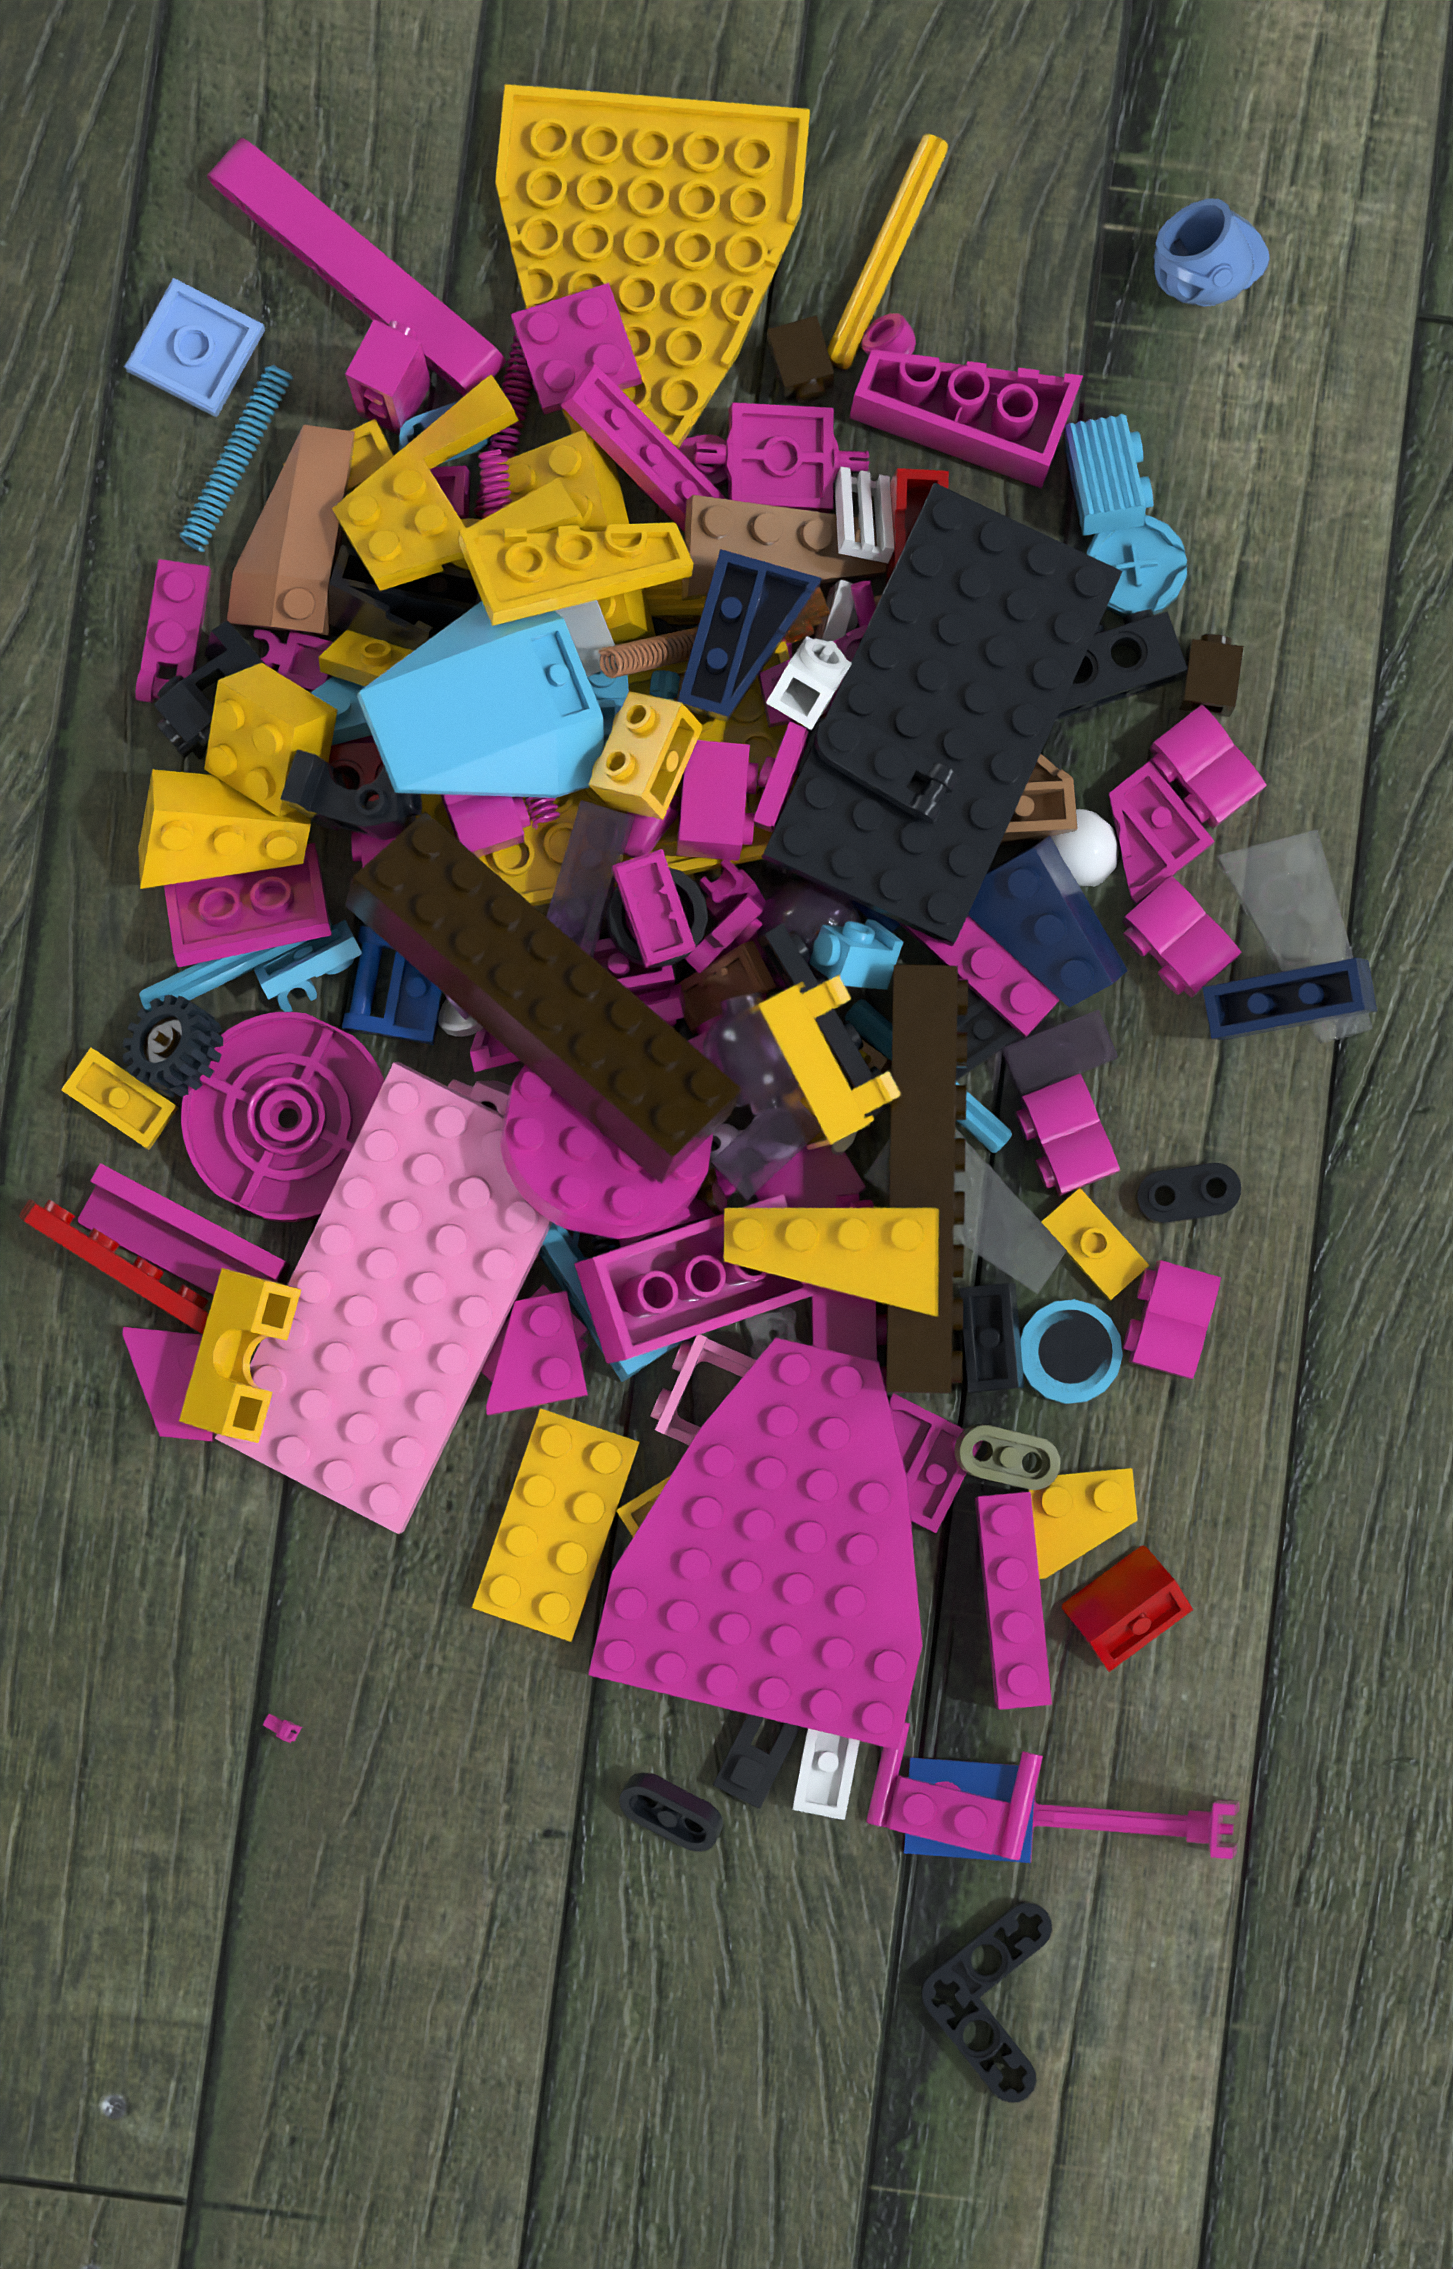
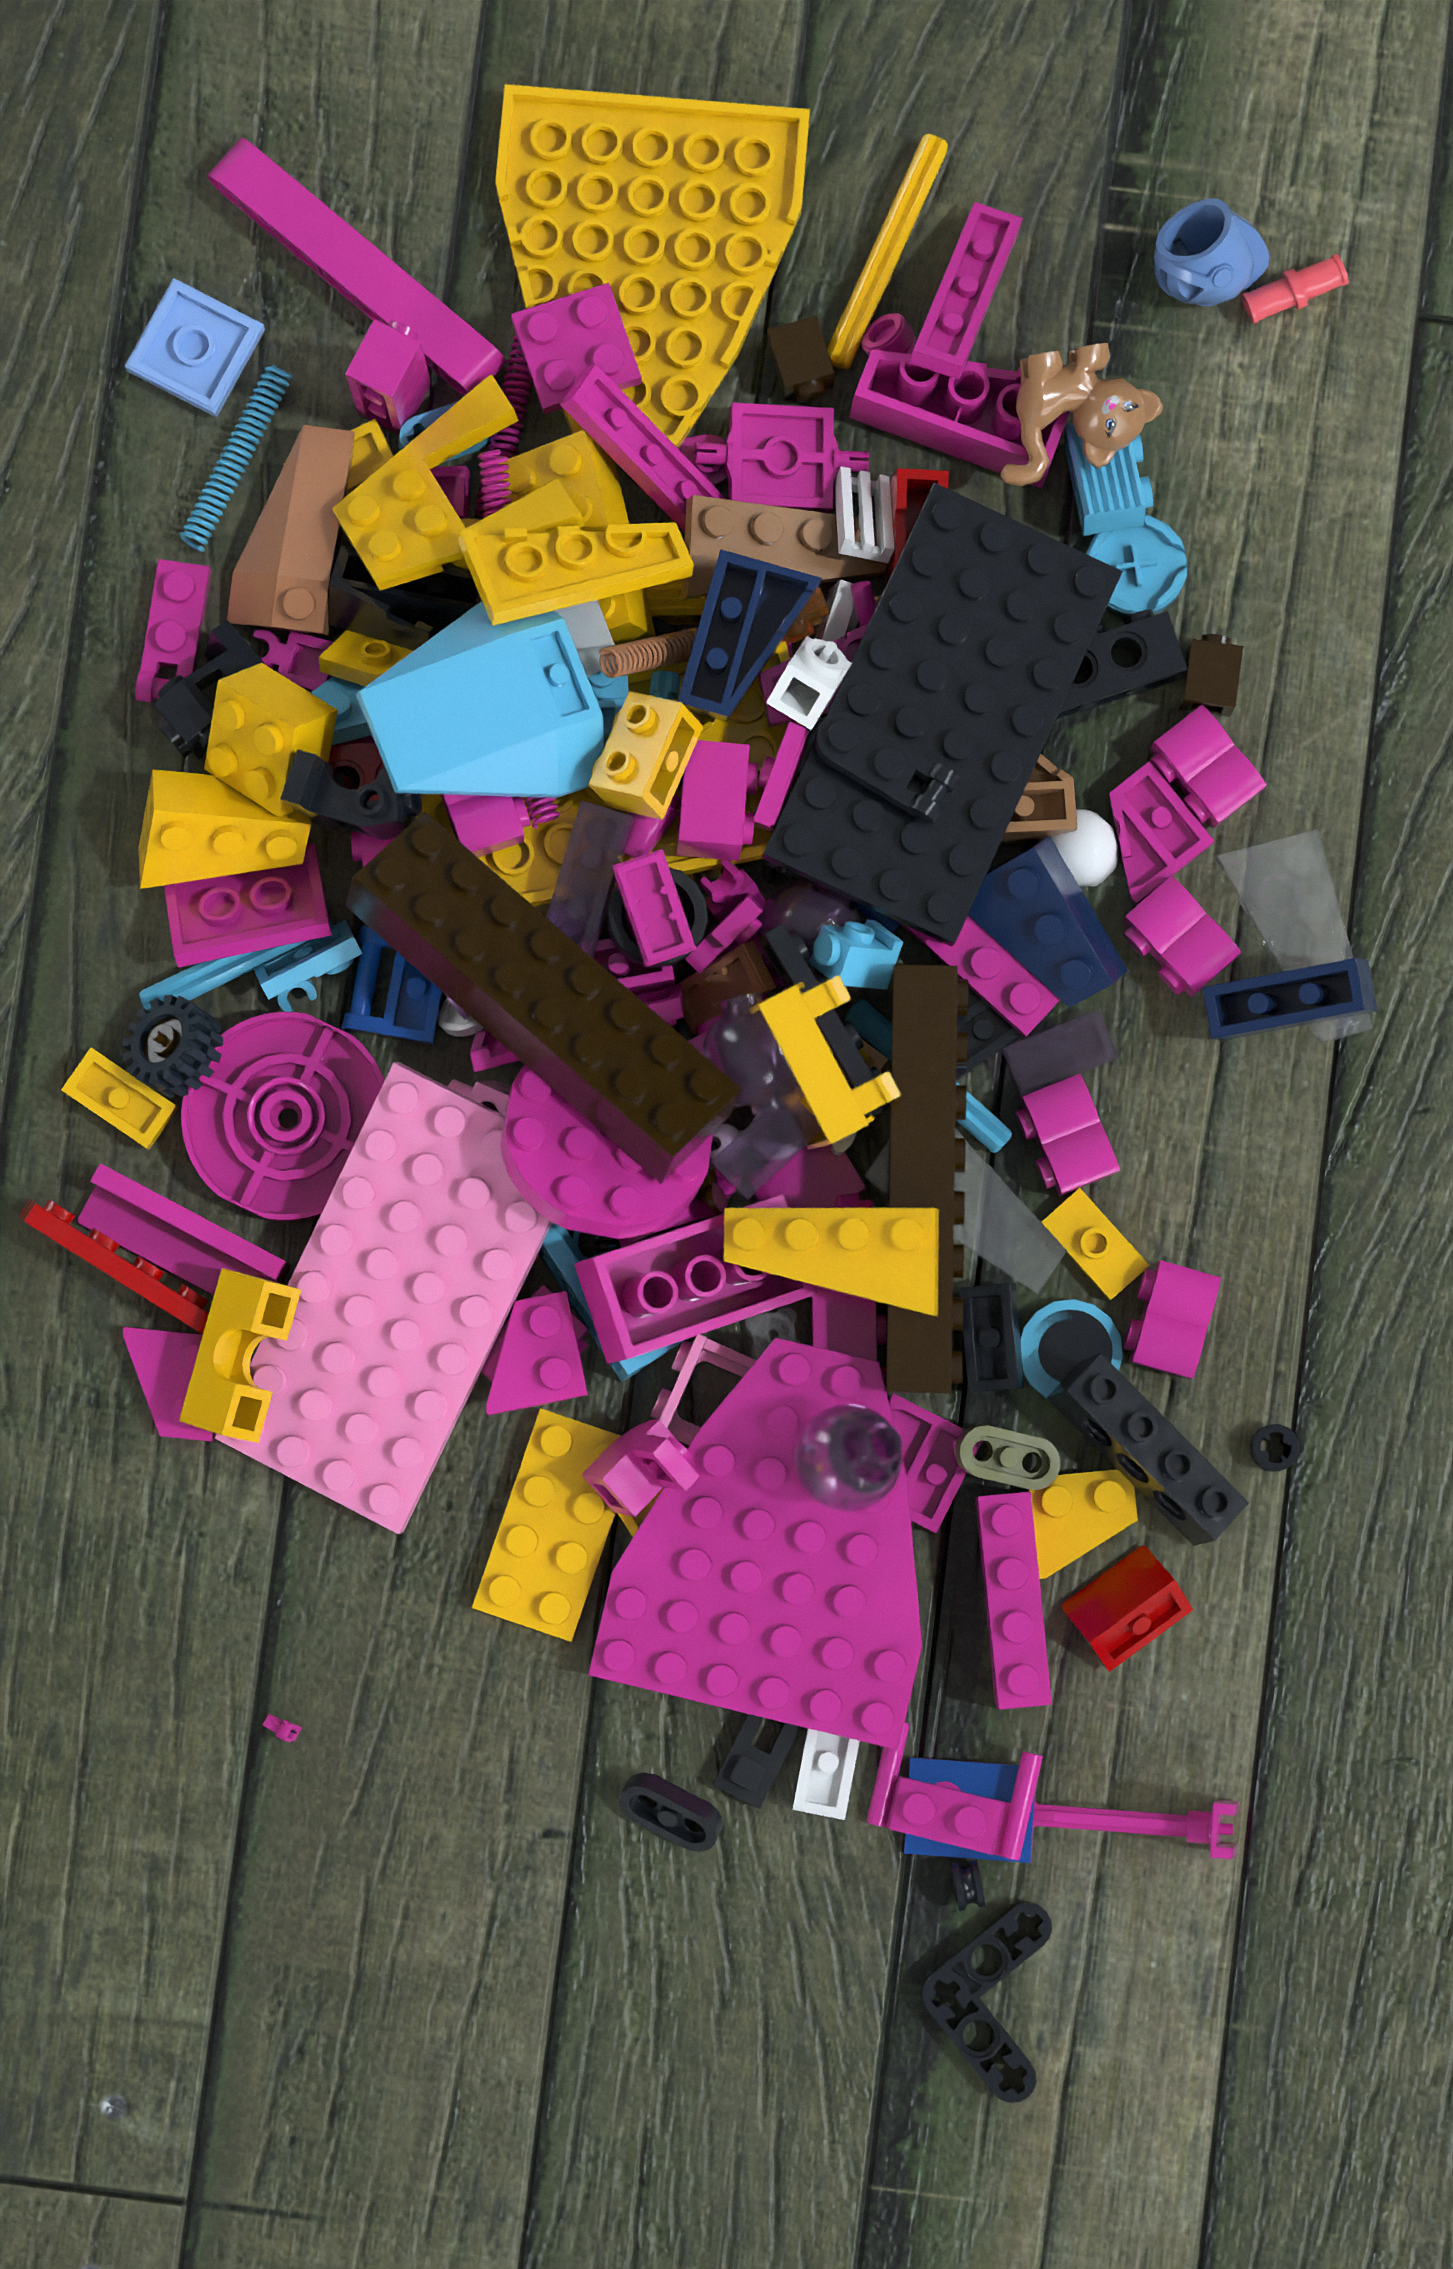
black plate [1136,1163,1241,1224] -> none
none -> dark pink brick [581,1419,700,1517]
none -> clear purple brick [795,1404,902,1512]
none -> dark pink plate [910,202,1023,380]
none -> black bush [950,1860,985,1911]
none -> medium nougat animal [1000,343,1163,487]
none -> black brick [1047,1353,1249,1546]
none -> coral pin [1241,254,1349,324]
none -> black bush [1250,1424,1299,1472]

